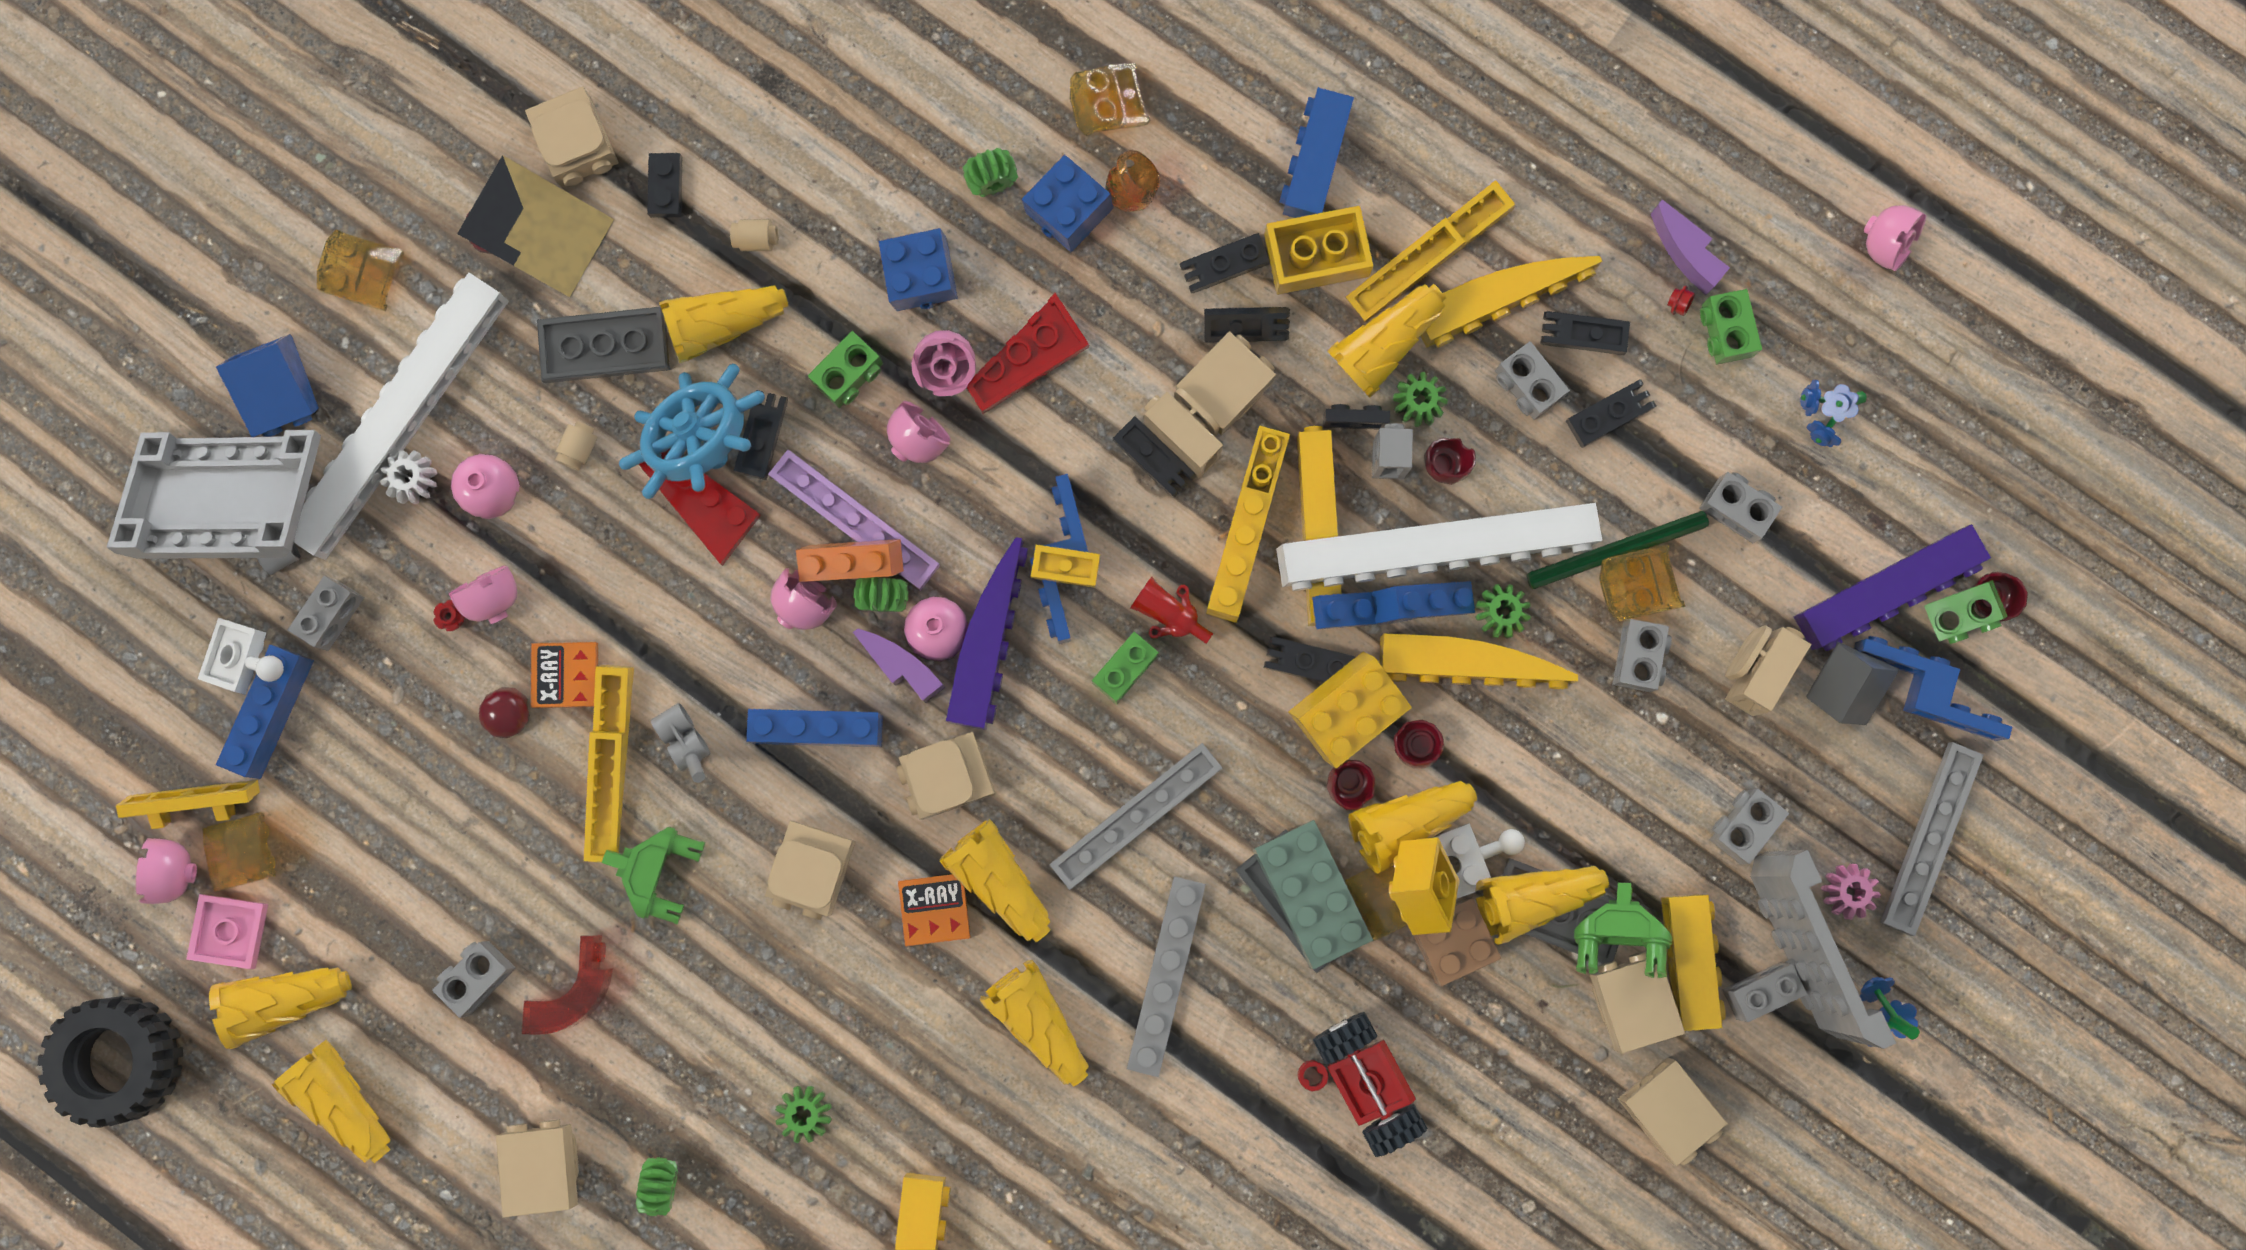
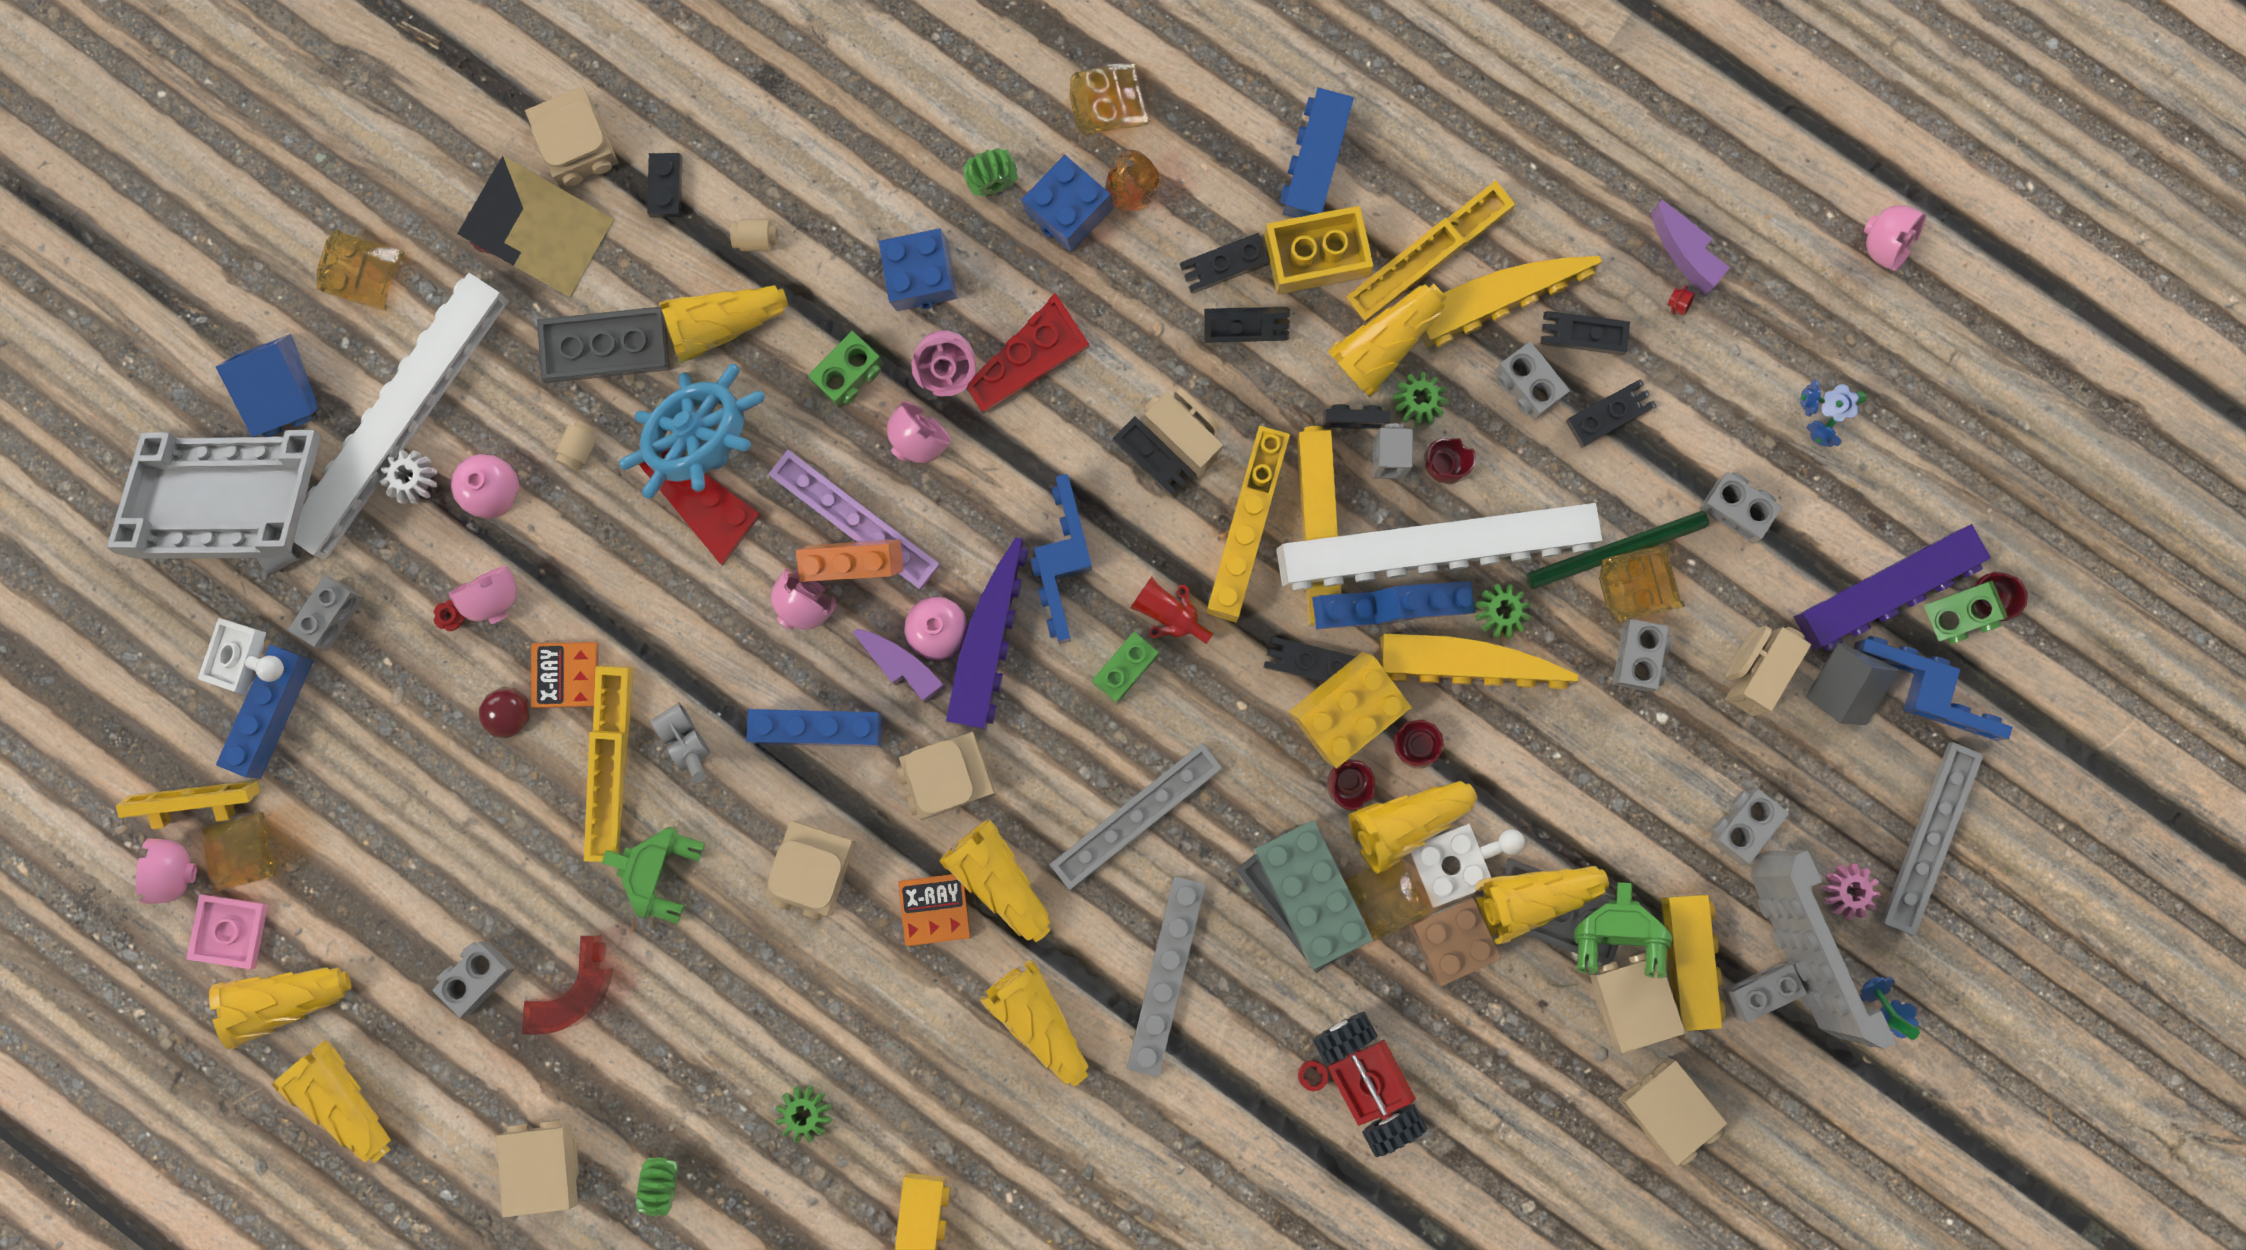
black tyre [37,996,183,1128] -> none
black hinge [733,390,788,480] -> none
bright green gear [853,577,908,612] -> none
yellow plate [1031,545,1100,588] -> none
tan brick [1176,331,1276,436] -> none
yellow brick [1389,837,1459,935] -> none
bright green brick [1700,289,1762,365] -> none

